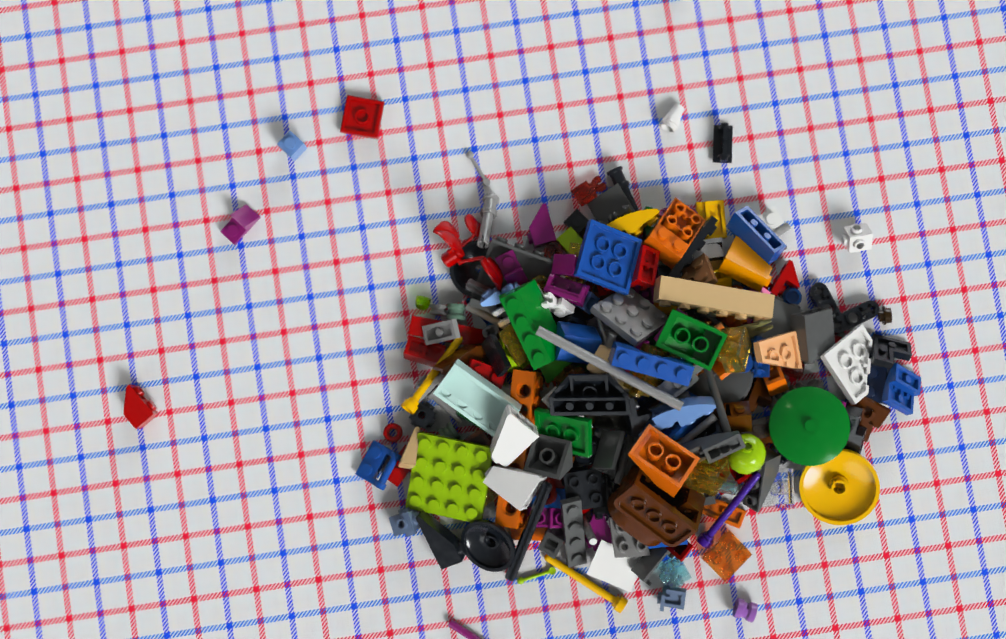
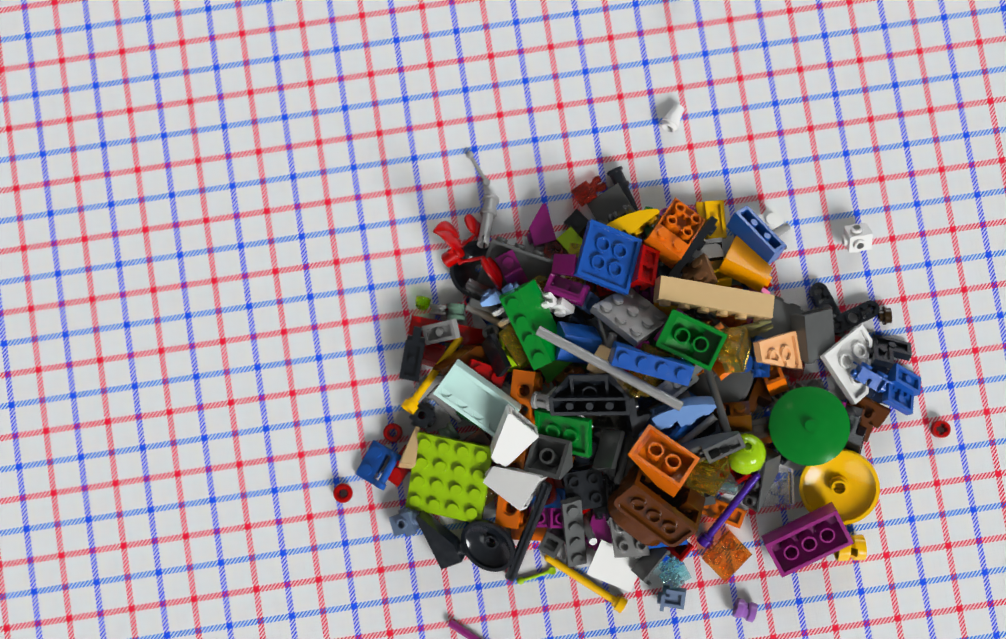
red slope [123,384,158,429] -> none
magenta slope [220,204,261,245] -> none
medium blue brick [277,131,307,162] -> none
red plate [340,95,385,140] -> none
black hinge [713,123,733,163] -> none
red slope [769,260,800,296] -> none
blue plate [782,288,802,305] -> none
none -> red plate [333,483,353,503]
none -> black hinge [399,326,425,382]
none -> light grey bush [531,391,552,411]
none -> magenta slope [761,502,854,578]
none -> yellow wheel [834,534,867,561]
none -> blue hinge [850,361,893,393]
none -> red bush [930,421,951,438]

